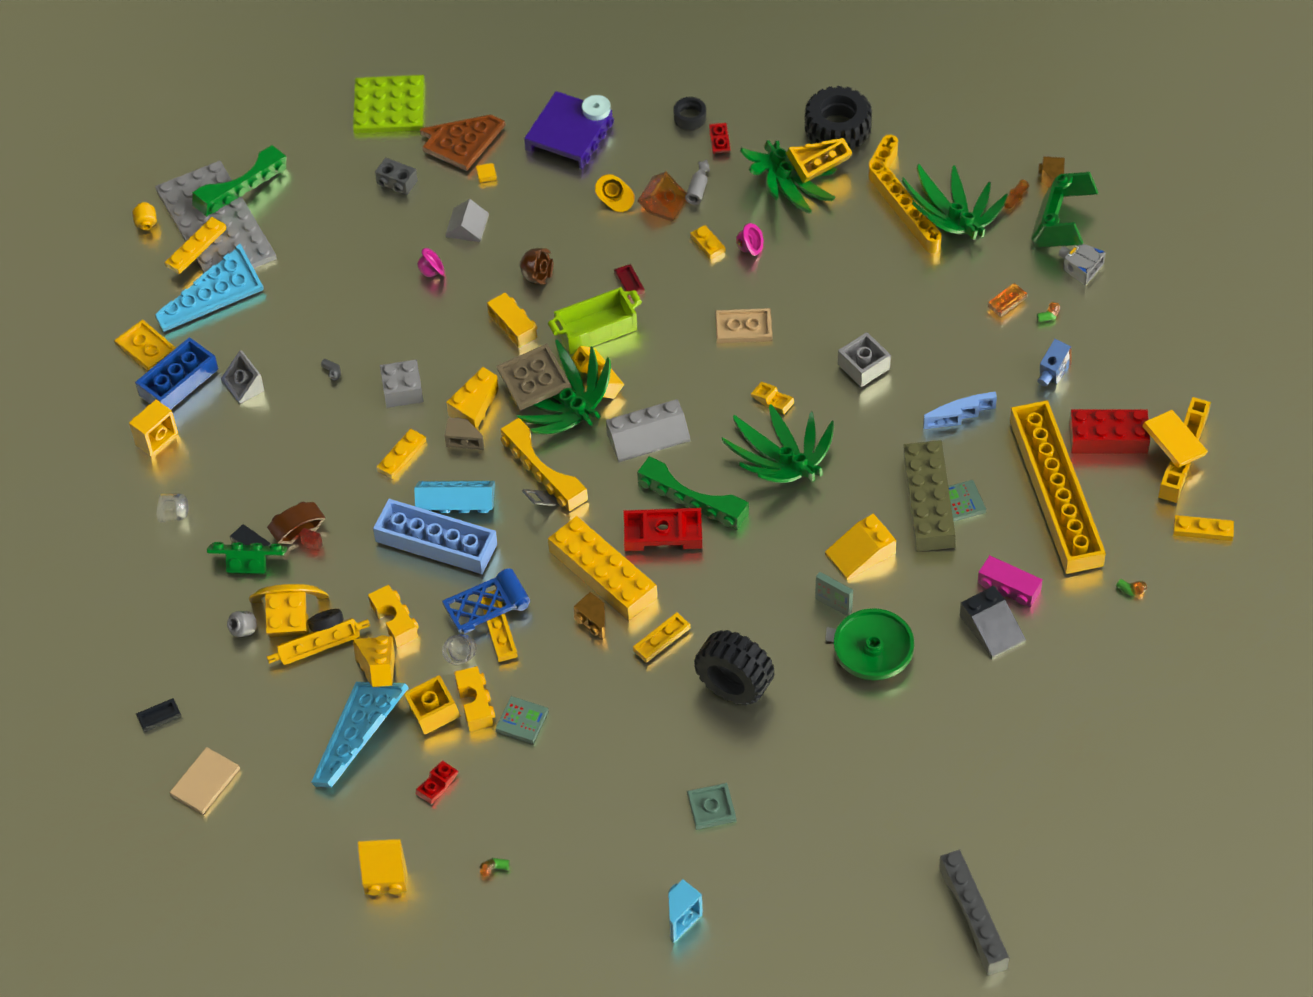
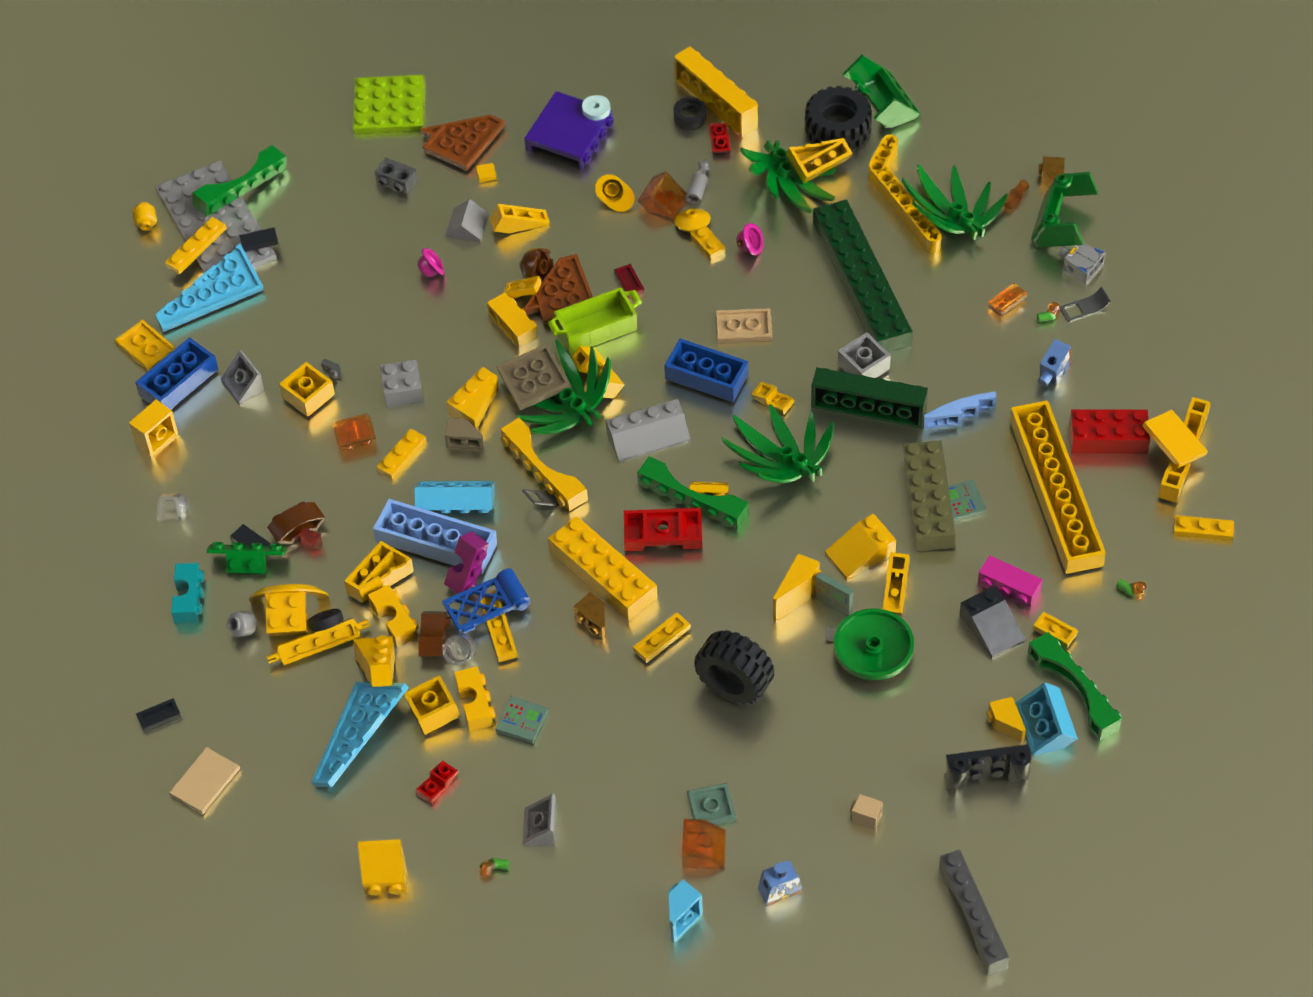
none -> teal arch [171,563,204,624]
none -> black tile [239,227,279,252]
none -> yellow brick [279,362,335,417]
none -> clear orange slope [331,413,376,450]
none -> yellow wedge [344,541,414,603]
none -> reddish brown brick [419,611,451,657]
none -> magenta arch [444,532,489,594]
none -> yellow slope [489,204,550,234]
none -> yellow plate [502,276,542,298]
none -> light grey slope [523,794,557,846]
none -> dark orange wing [524,254,593,325]
none -> blue brick [664,338,748,402]
none -> yellow brick [674,46,758,138]
none -> yellow dish [675,209,710,232]
none -> clear orange slope [682,819,726,869]
none -> yellow plate [689,481,729,496]
none -> medium blue torso [758,861,803,906]
none -> yellow slope [773,554,821,622]
none -> dark green brick [811,367,928,429]
none -> dark green brick [813,199,913,352]
none -> green windscreen [842,54,921,128]
none -> tan brick [850,794,883,829]
none -> yellow slope [883,552,910,613]
none -> black piece [944,744,1031,790]
none -> yellow slope [986,697,1026,741]
none -> medium azure slope [1015,682,1078,755]
none -> green arch [1028,632,1122,740]
none -> yellow plate [1033,611,1078,648]
none -> dark grey piece [1060,287,1111,322]

